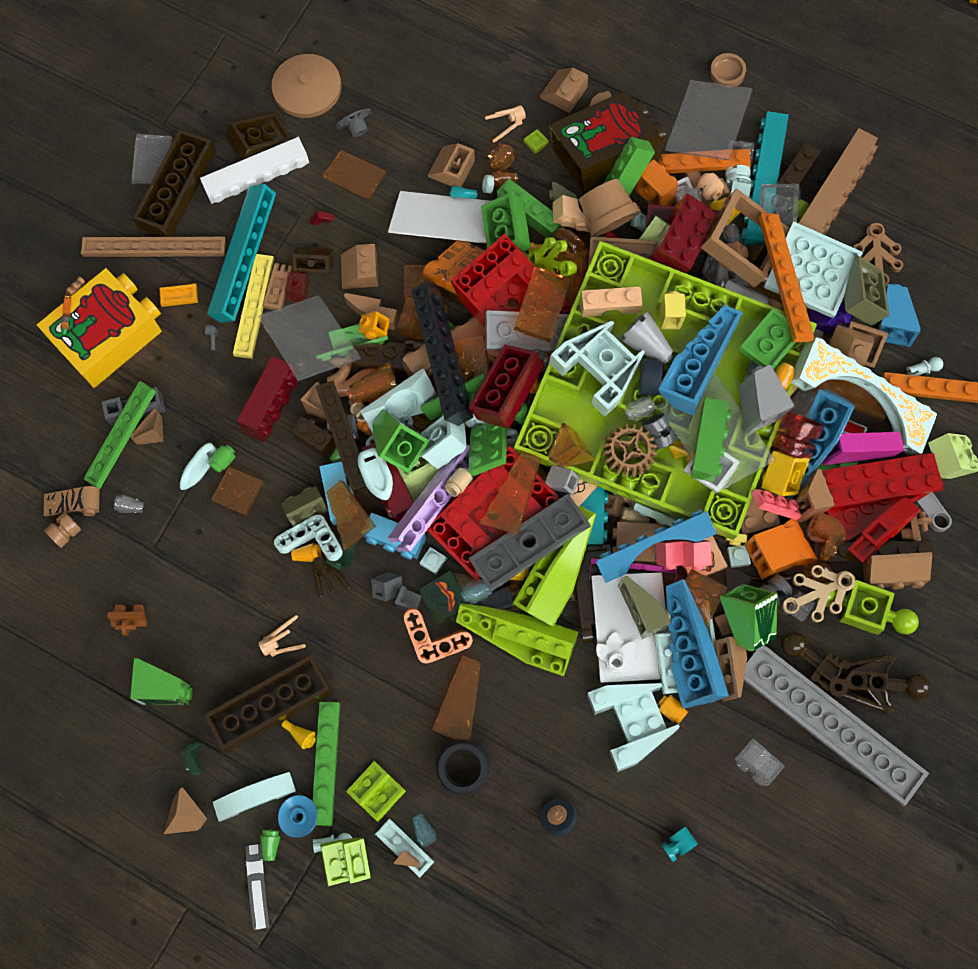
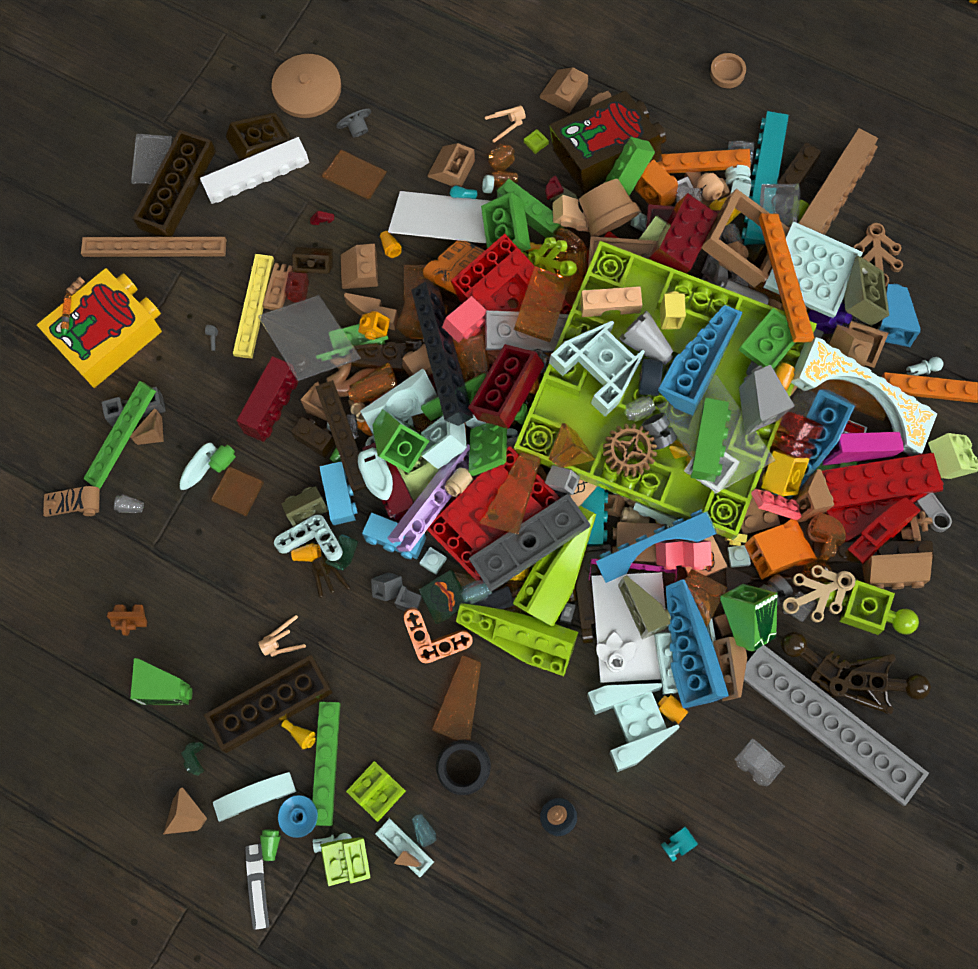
medium nougat wheel [44,512,82,548] -> none
light orange plate [160,284,198,307] -> none
teal brick [207,184,276,322] -> none
clear orange wing [326,480,376,550] -> none
clear piece [665,80,753,160] -> none
none -> light orange cone [380,231,402,258]
none -> coral brick [442,296,487,343]
none -> dark red tile [545,175,564,200]
none -> flat silver piece [560,603,575,624]

